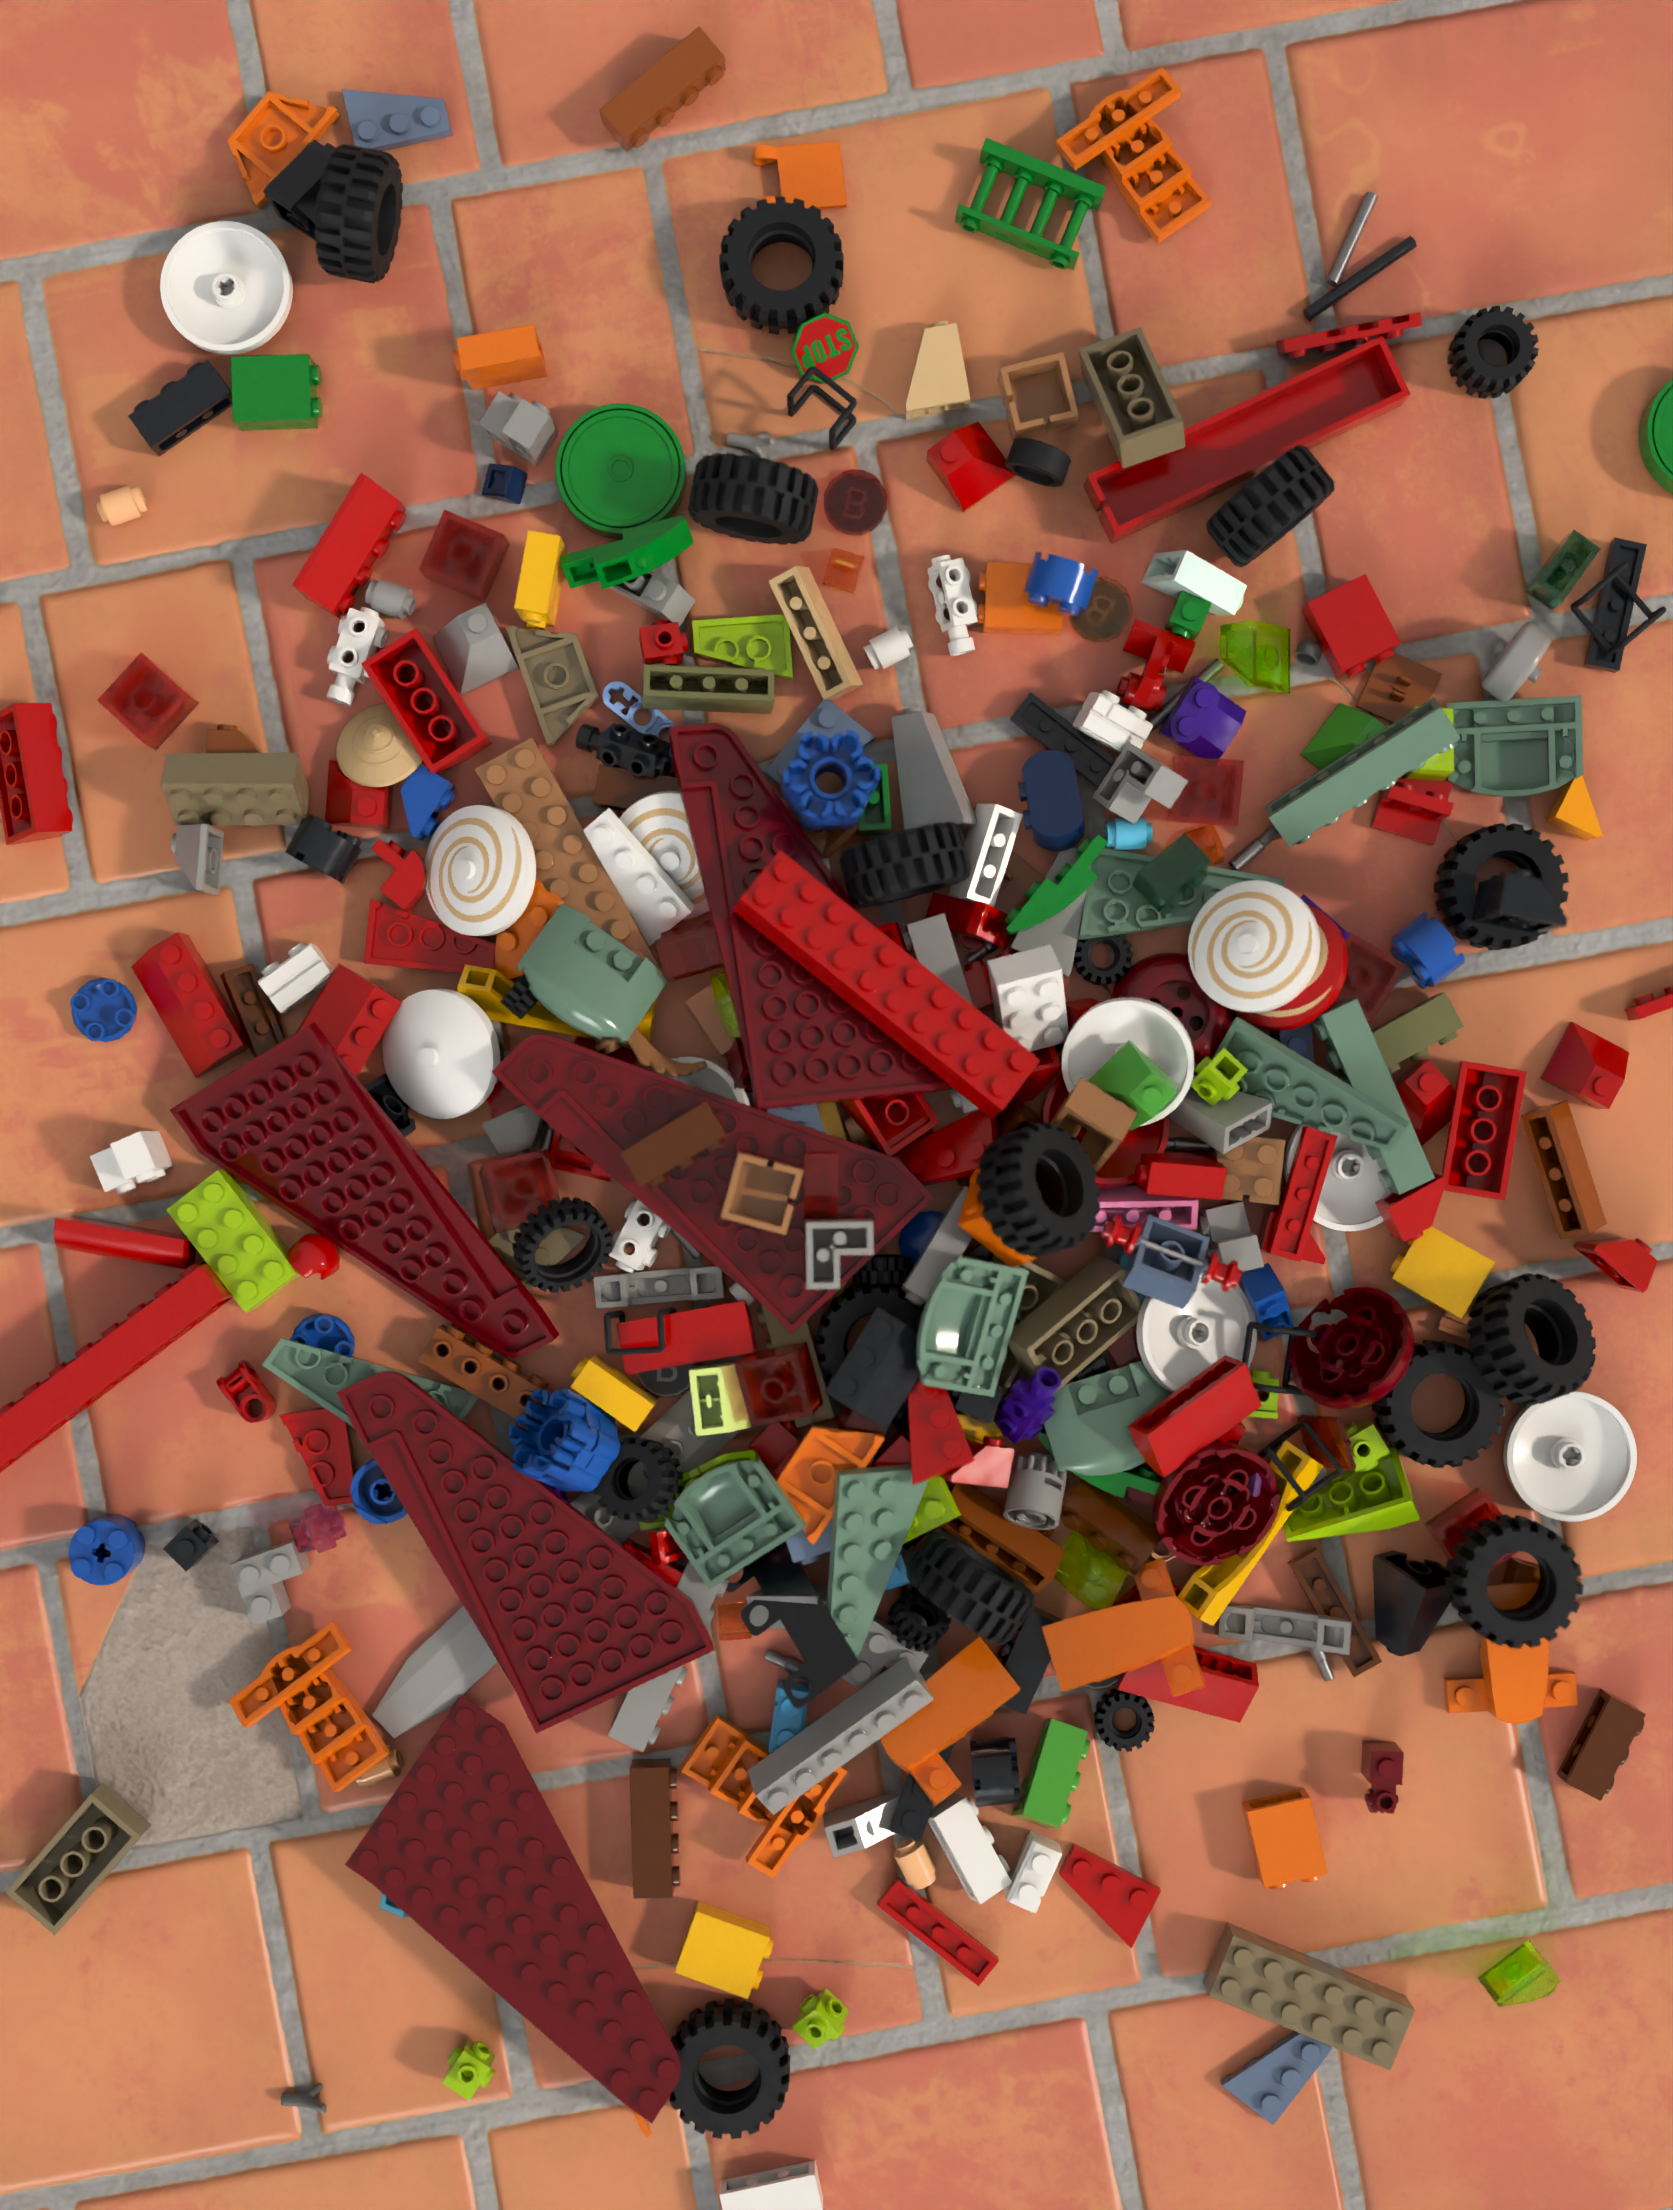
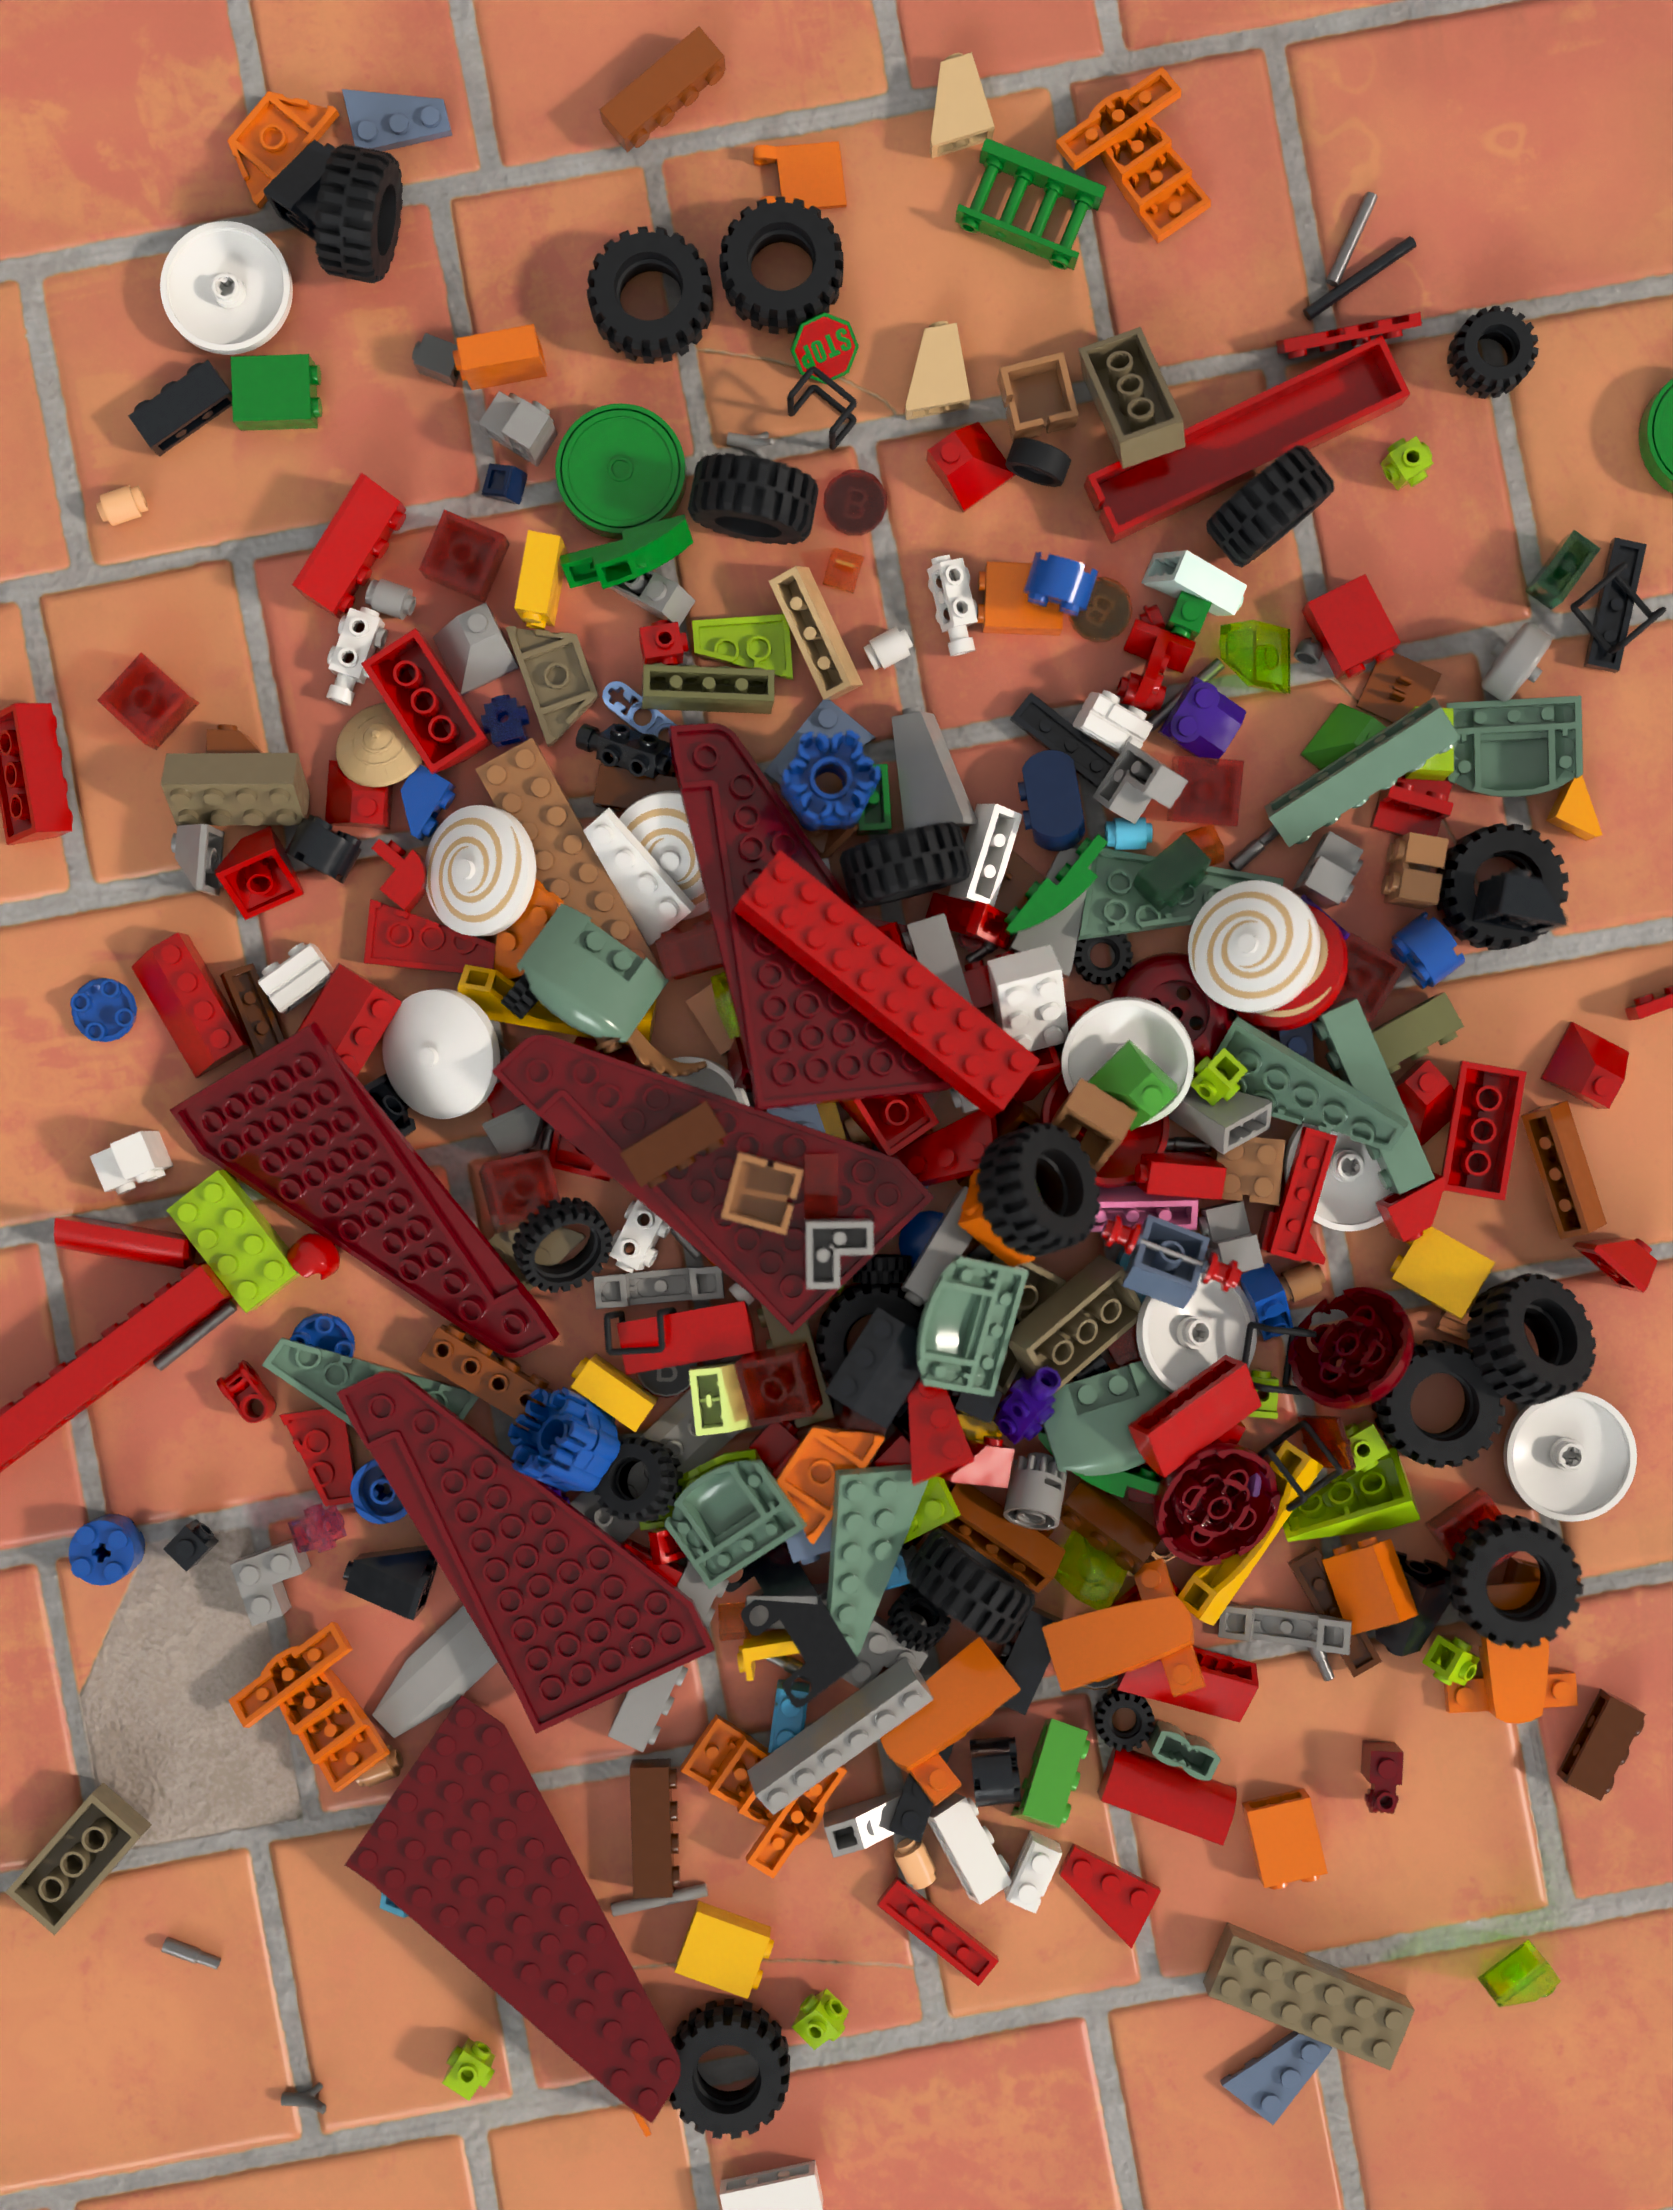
none -> flat silver bar [153,1300,237,1371]
none -> flat silver pin [161,1937,221,1970]
none -> red slope [214,826,304,920]
none -> black slope [343,1545,438,1621]
none -> dark grey brick [412,333,460,387]
none -> clear blue brick [481,695,530,748]
none -> black tyre [587,226,713,364]
none -> light grey bar [611,1883,708,1917]
none -> yellow panel [737,1629,800,1681]
none -> tan slope [929,52,995,159]
none -> red brick [1097,1747,1237,1846]
none -> red plate [1139,604,1166,629]
none -> brick [1147,1721,1221,1781]
none -> medium nougat brick [1278,1261,1326,1303]
none -> light grey brick [1292,831,1364,910]
none -> orange brick [1322,1536,1419,1635]
none -> lime brick [1380,436,1434,491]
none -> medium nougat piece [1381,832,1449,909]
none -> lime brick [1422,1635,1480,1686]

